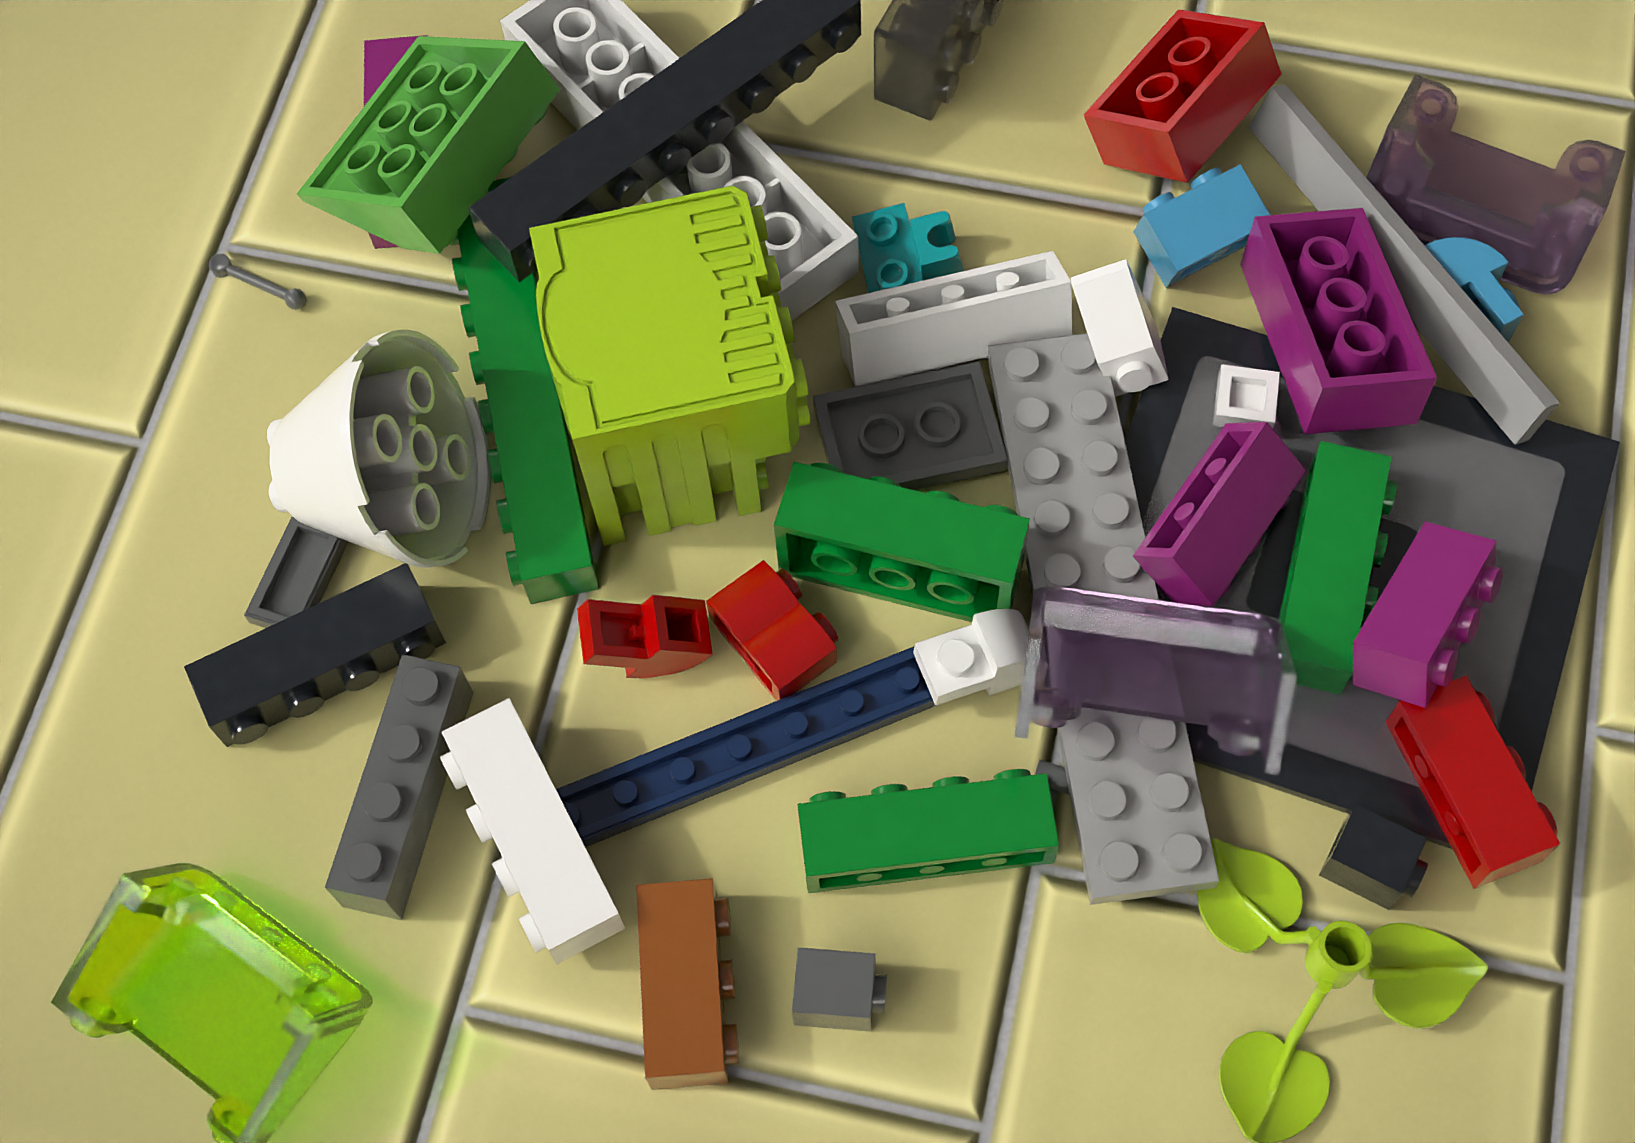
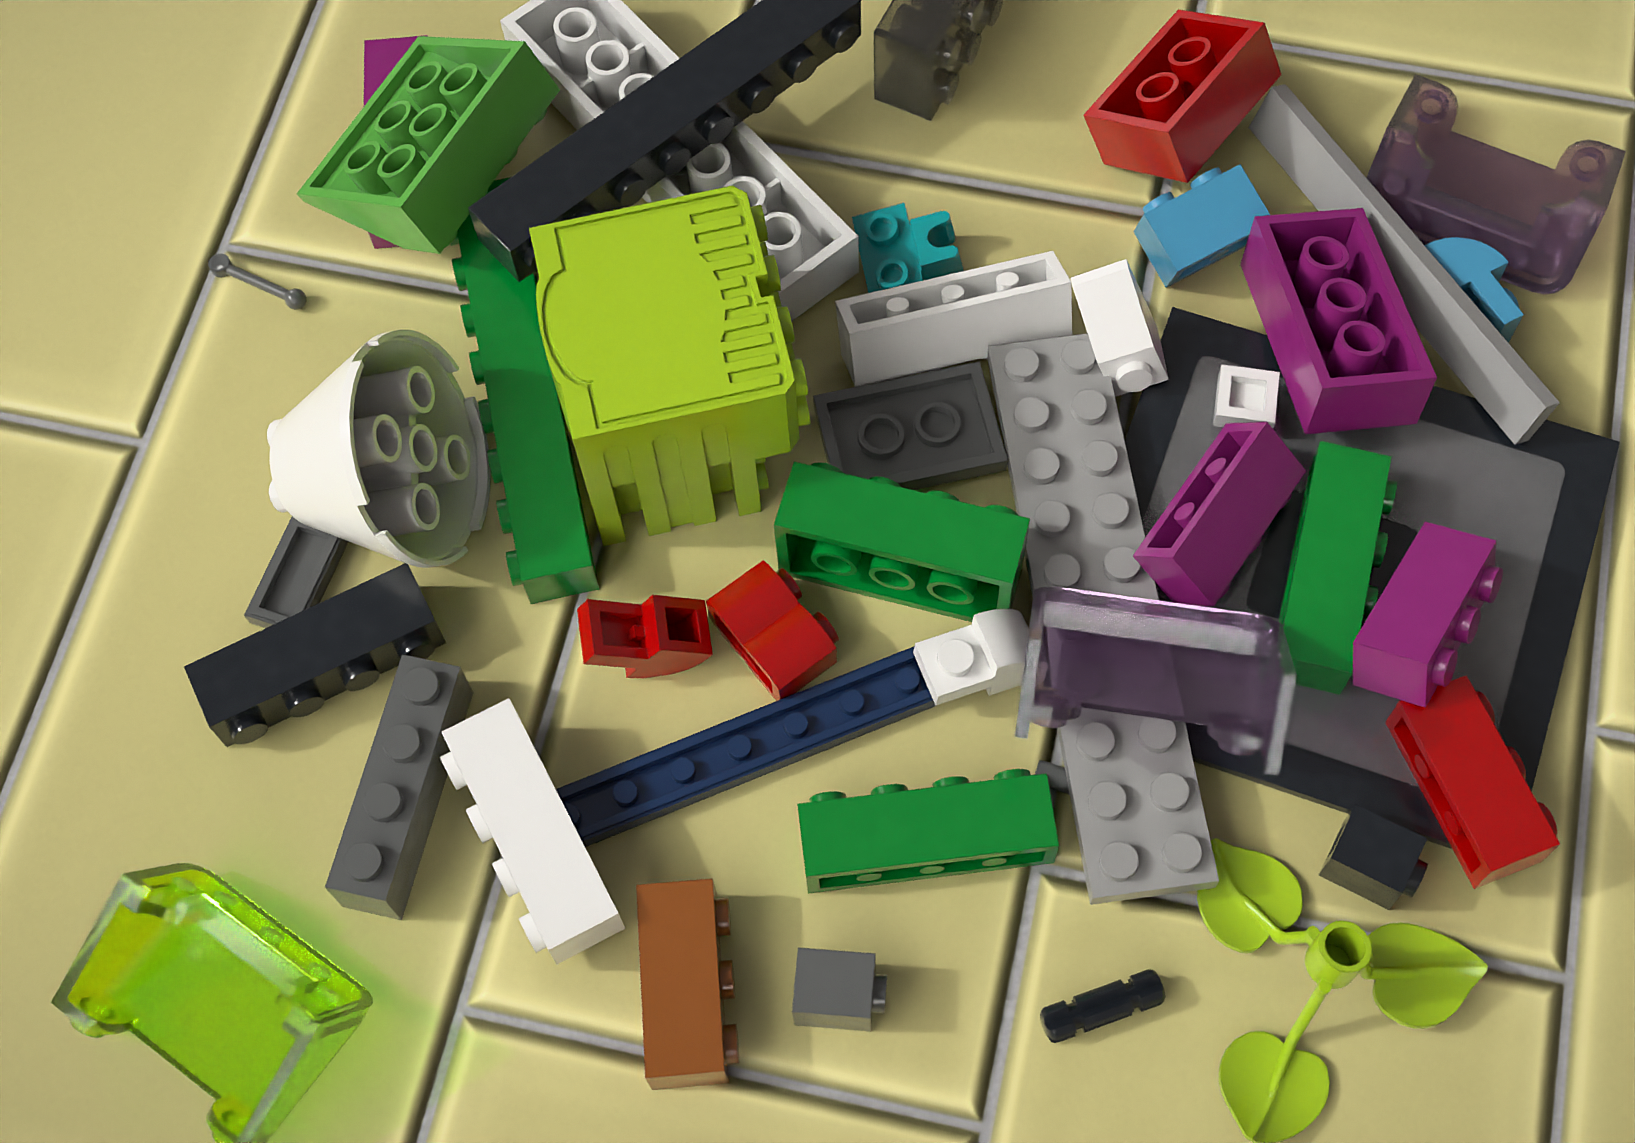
none -> black axle [1040,969,1166,1043]

